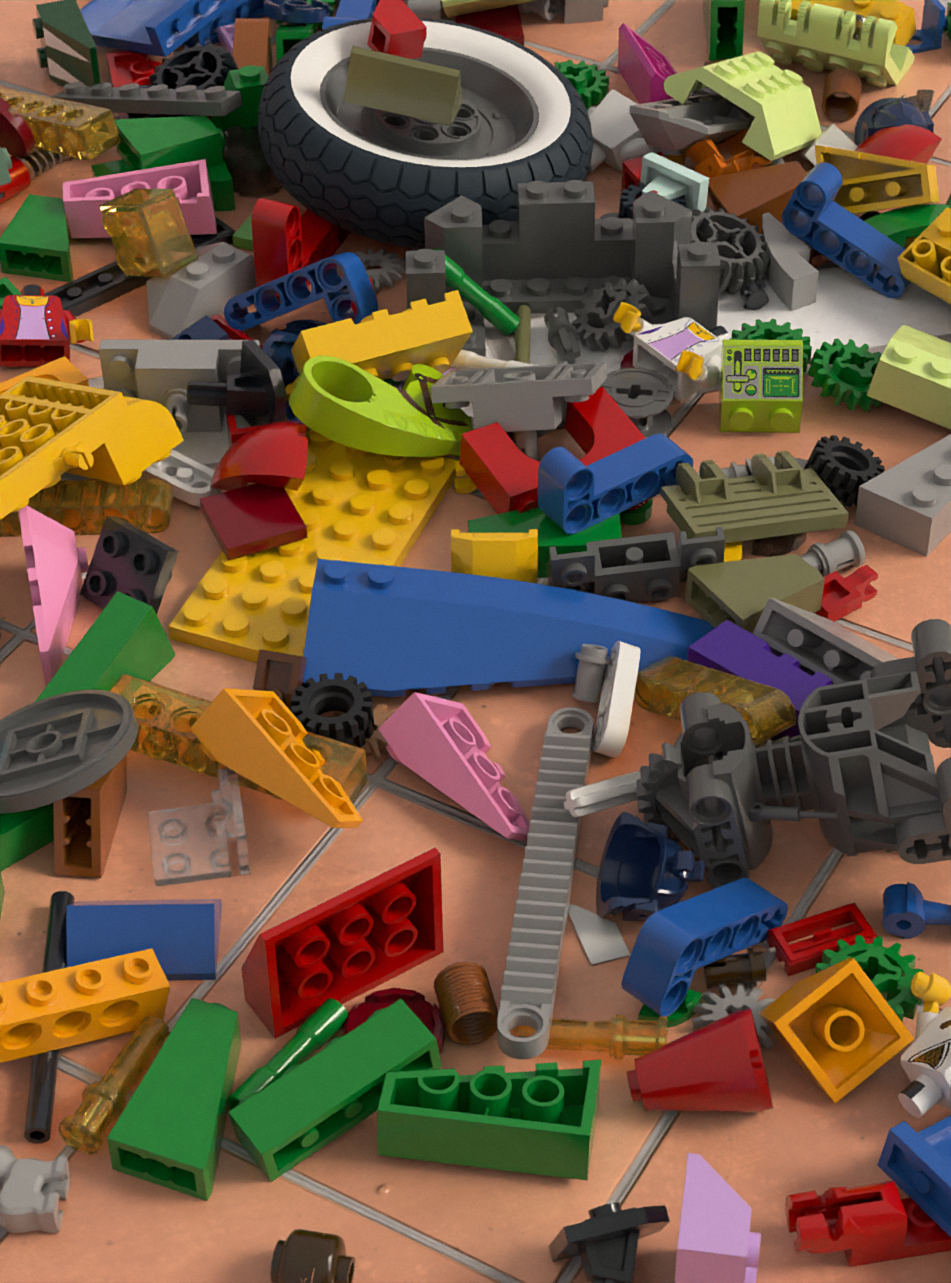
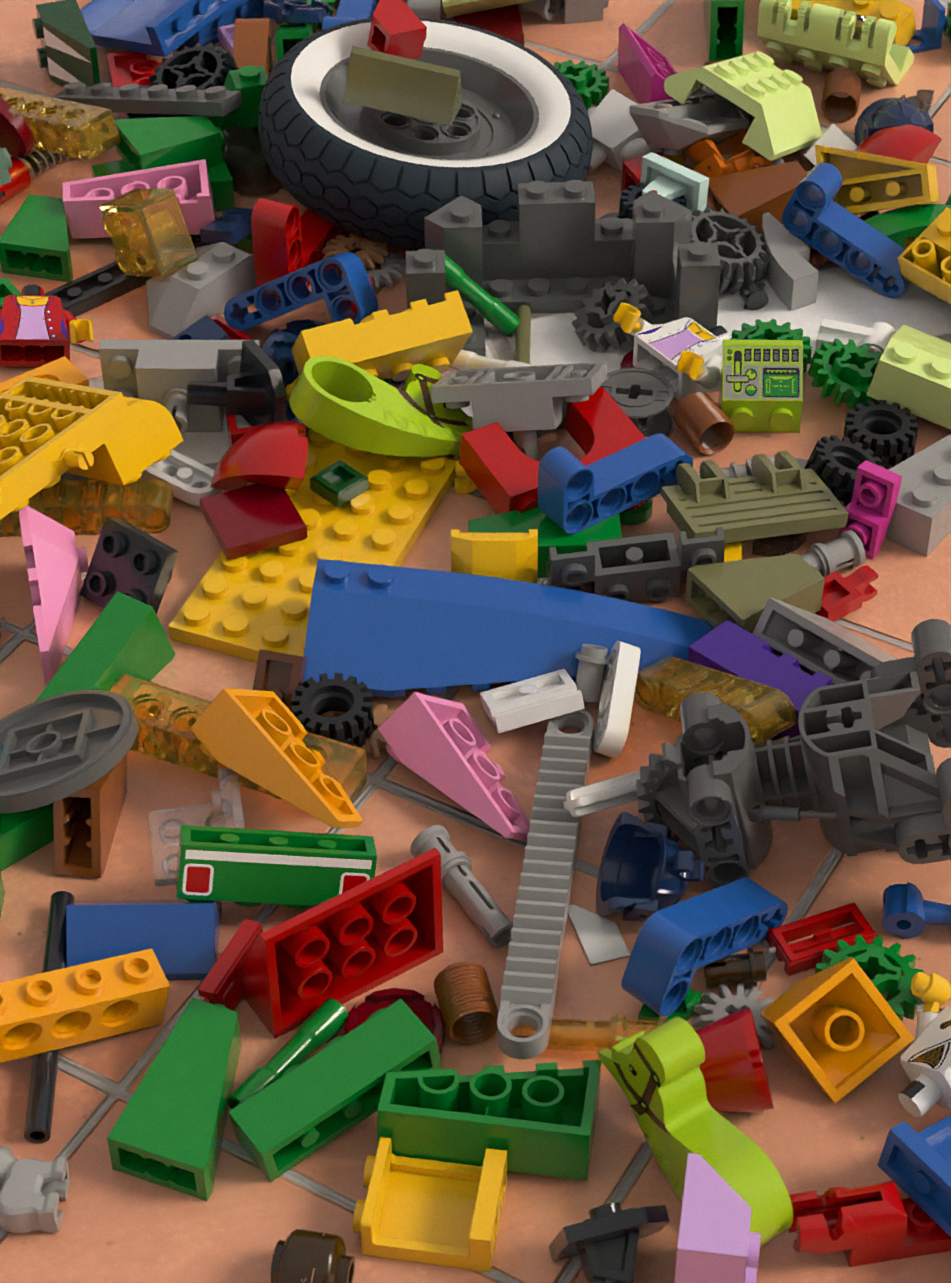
clear yellow pin [58,1016,171,1154] -> none
dark grey axle [544,307,581,364] -> none
none -> green brick [176,825,377,910]
none -> red tile [198,919,263,1011]
none -> dark blue plate [200,208,253,245]
none -> dark green tile [310,460,369,508]
none -> medium nougat gear [322,232,388,270]
none -> yellow panel [353,1137,507,1272]
none -> light grey pin [410,825,513,949]
none -> white plate [480,669,585,733]
none -> lime animal [597,1017,793,1246]
none -> dark orange piece [673,392,735,455]
none -> white piece [815,318,896,354]
none -> dark pink slope [838,460,902,559]
none -> black tyre [844,400,918,470]

